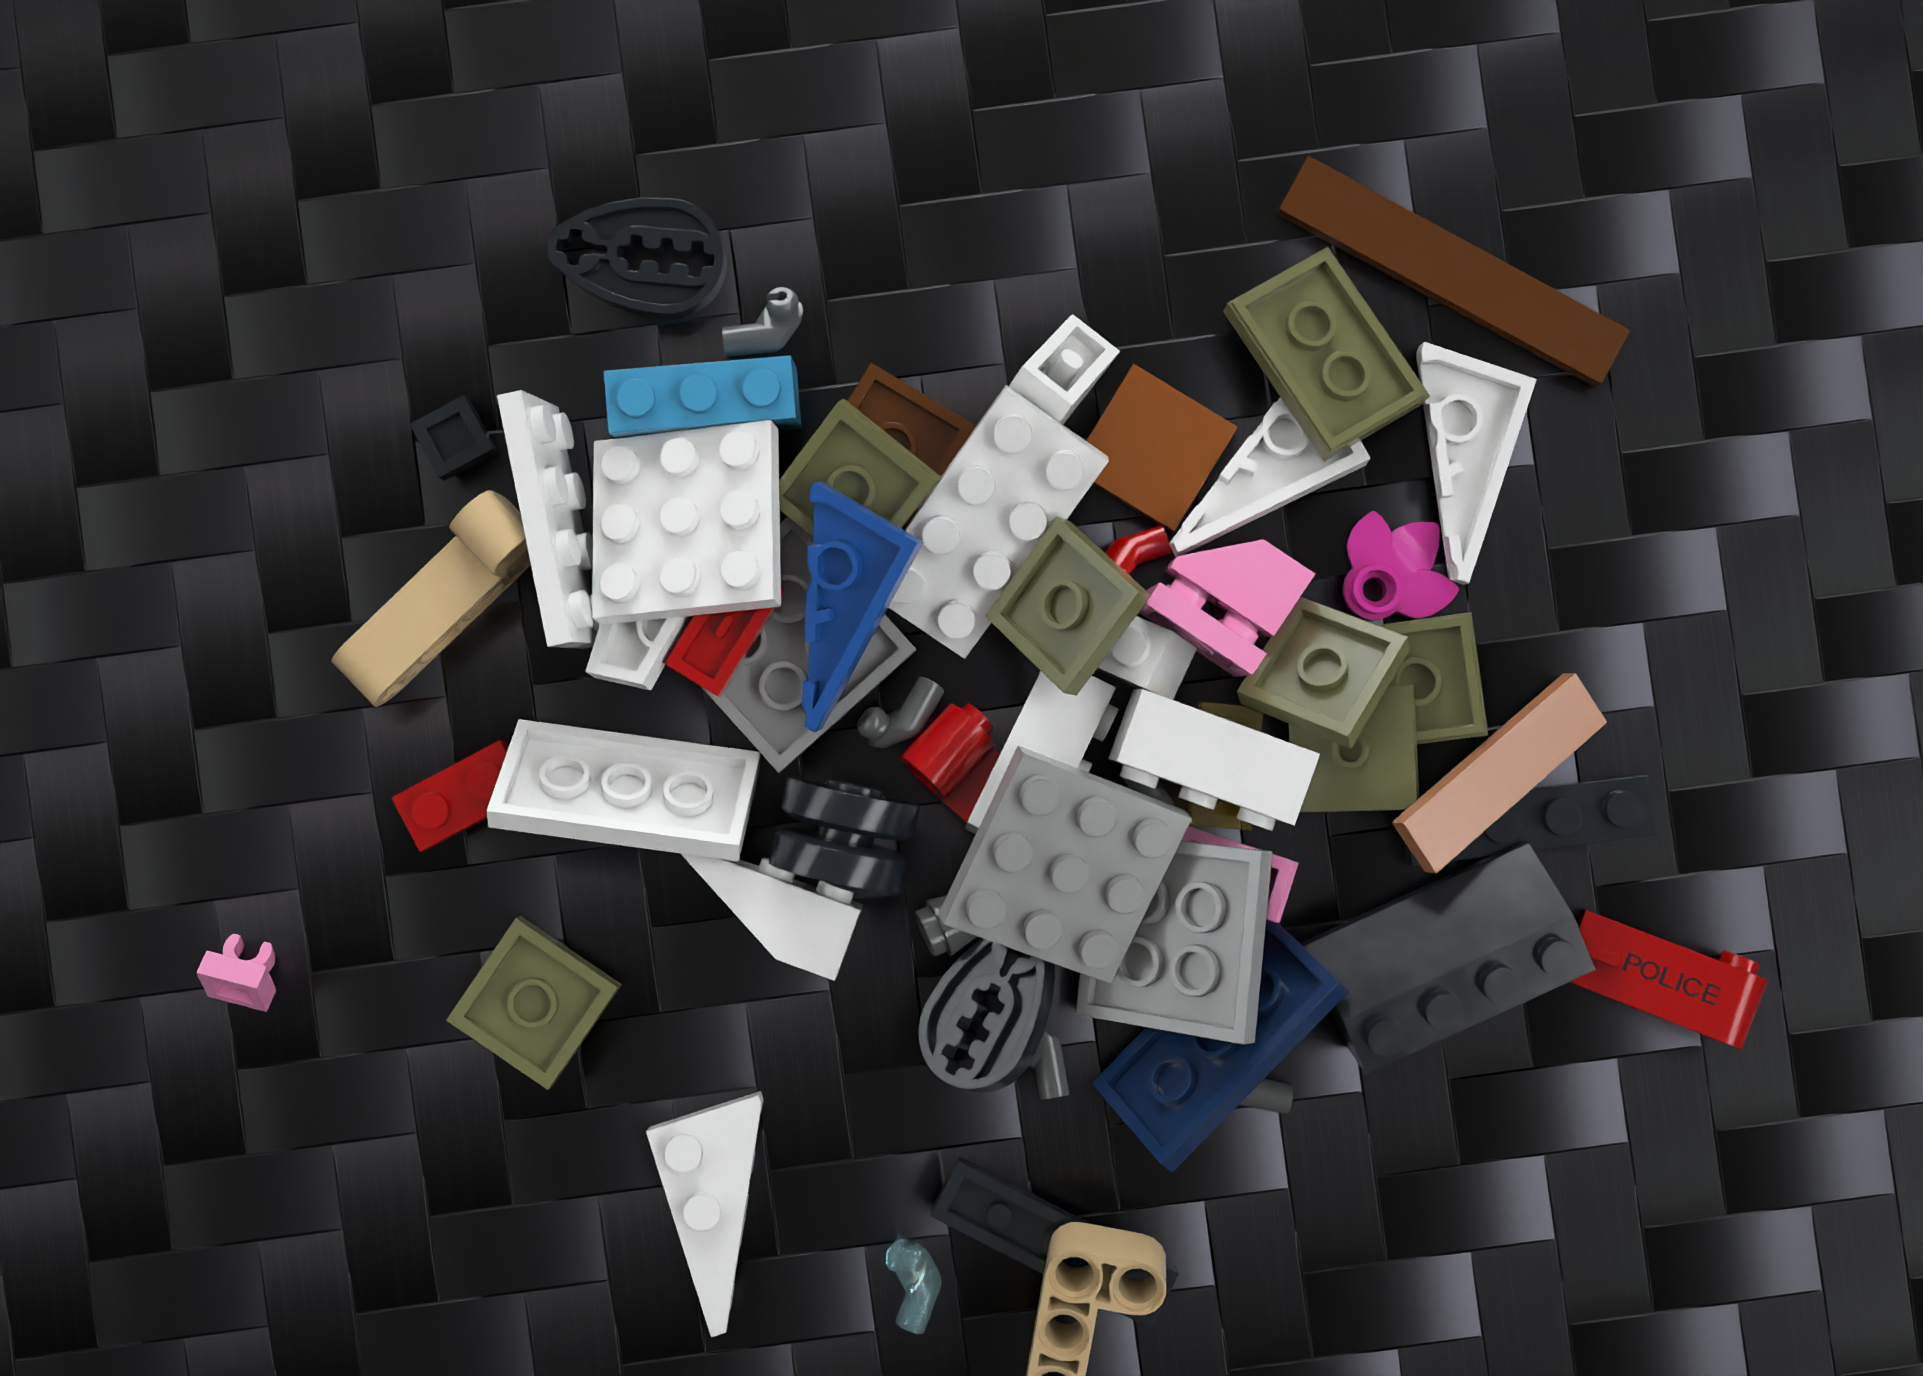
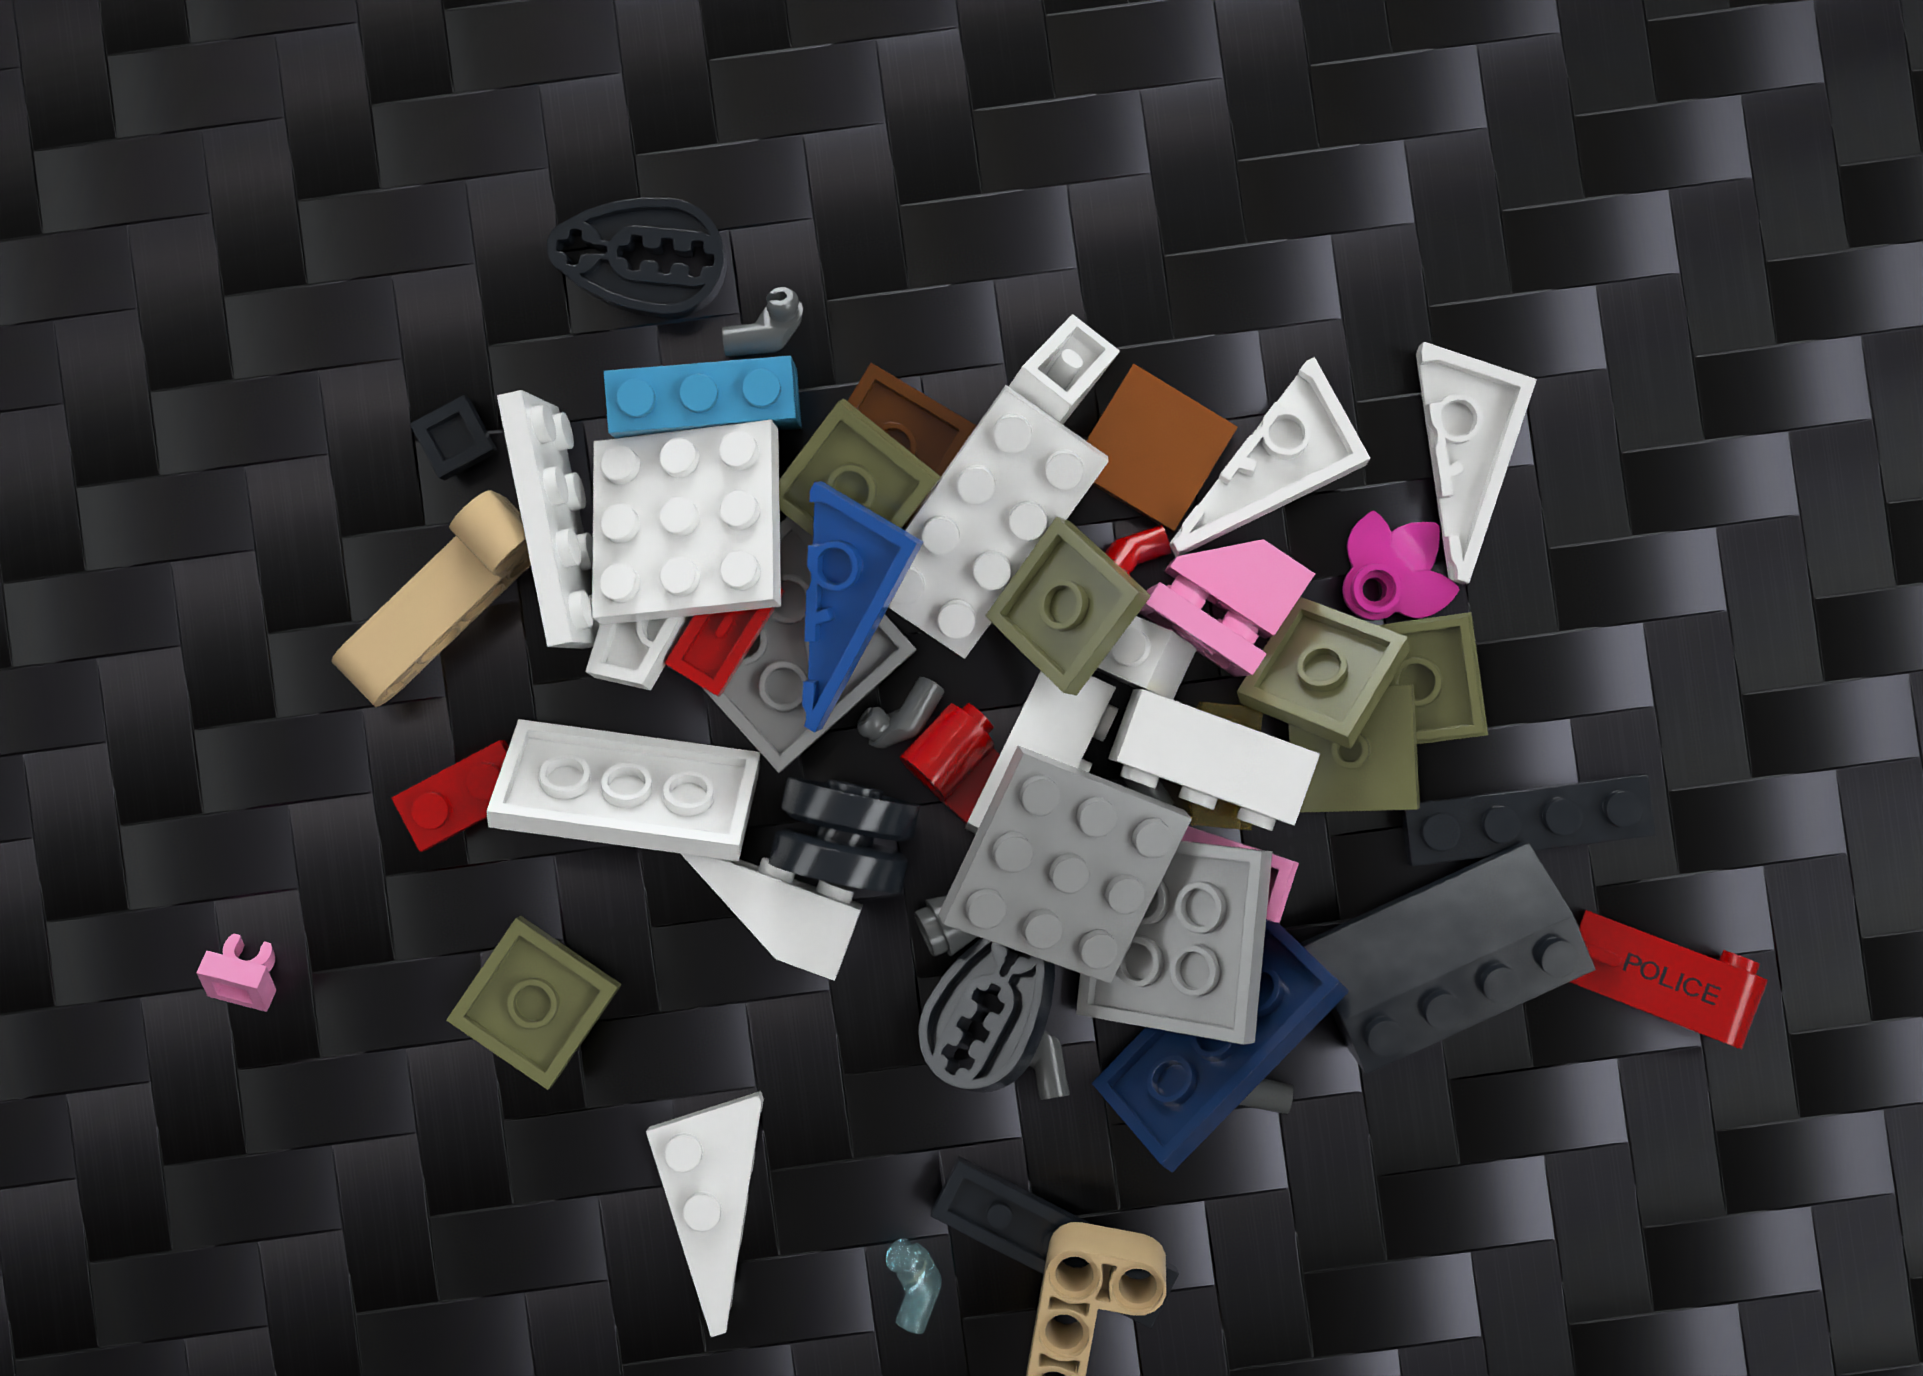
olive tile [1223,247,1430,462] -> none
reddish brown tile [1276,155,1631,387] -> none
nougat tile [1392,673,1607,873] -> none

